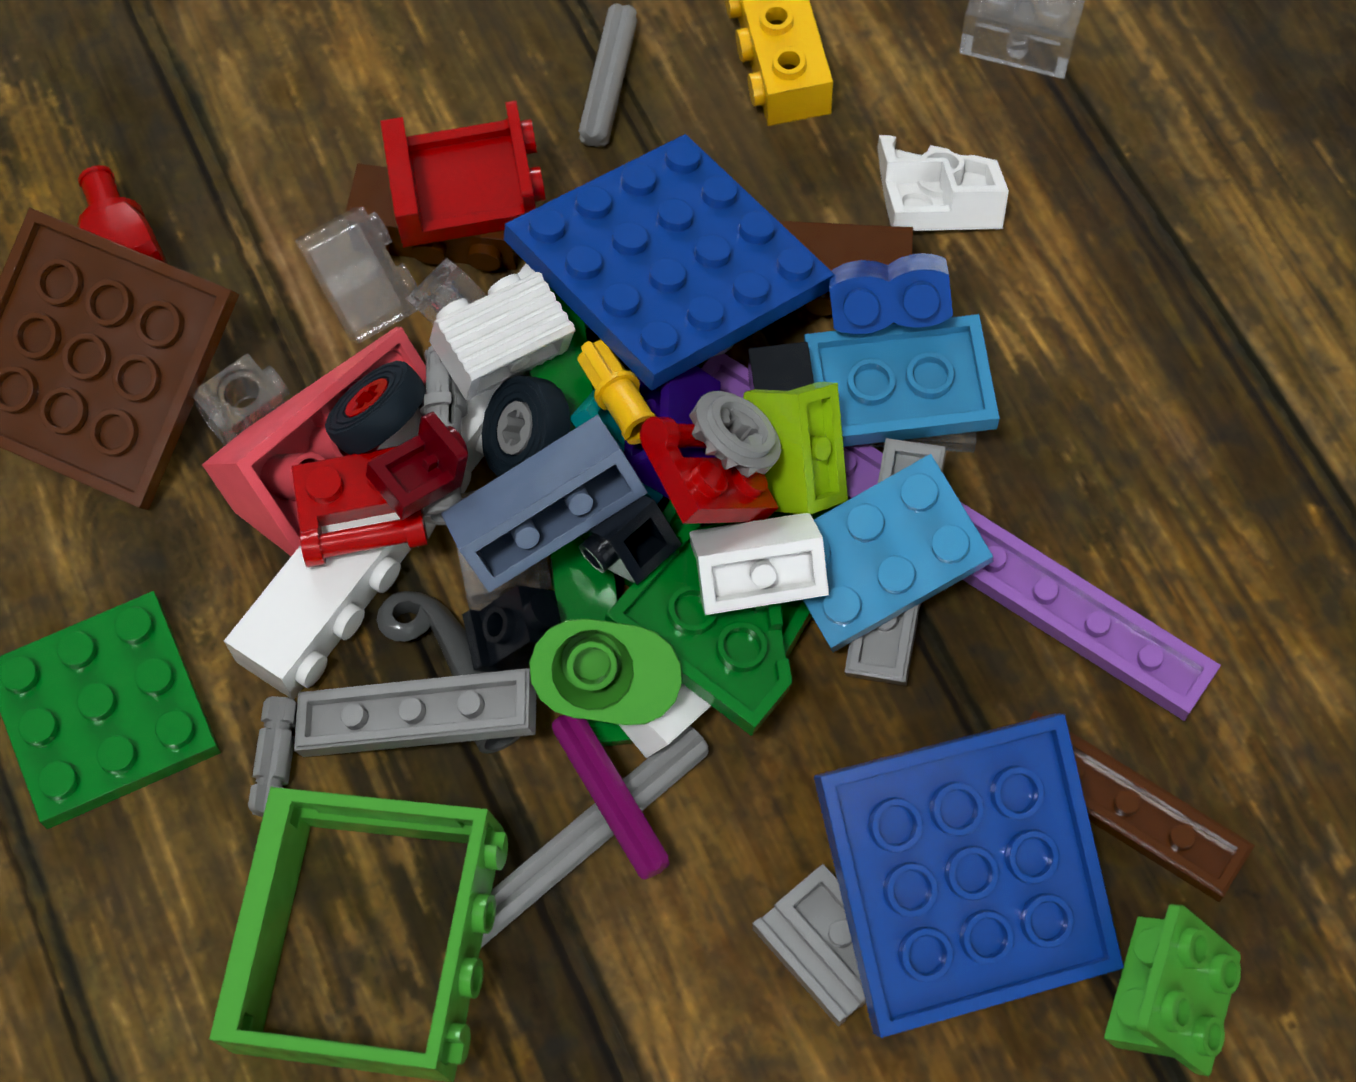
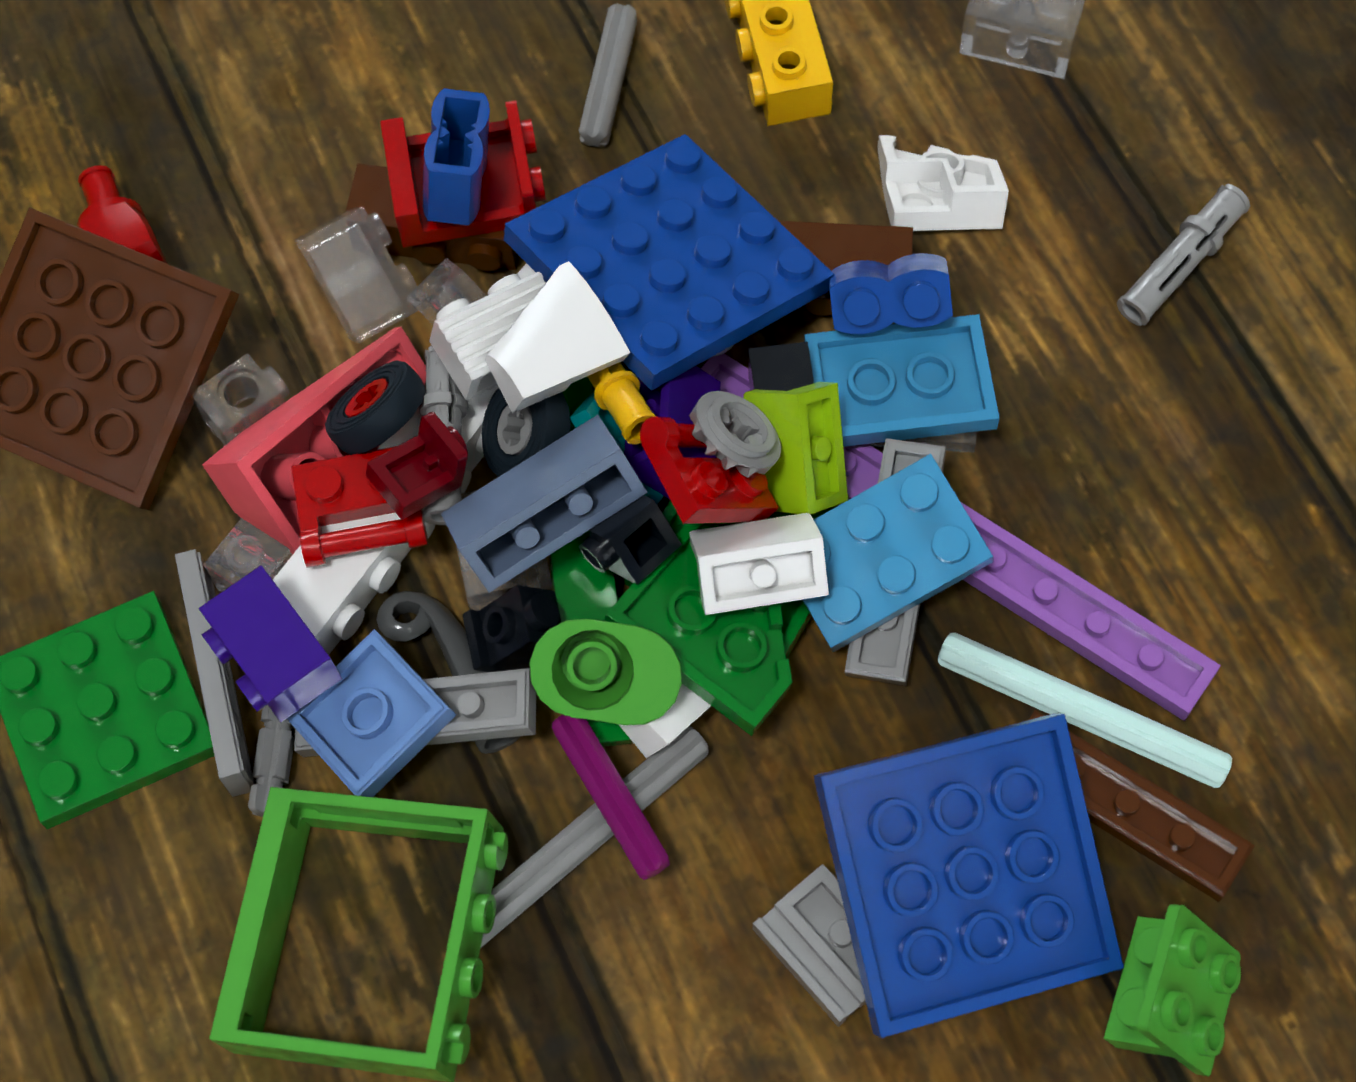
none -> light grey tile [175,549,255,797]
none -> dark purple brick [198,565,343,723]
none -> clear brick [203,518,292,593]
none -> medium blue tile [287,629,457,797]
none -> blue brick [423,88,490,226]
none -> white slope [485,261,630,413]
none -> light aqua axle [938,632,1233,788]
none -> light grey pin [1117,184,1250,326]

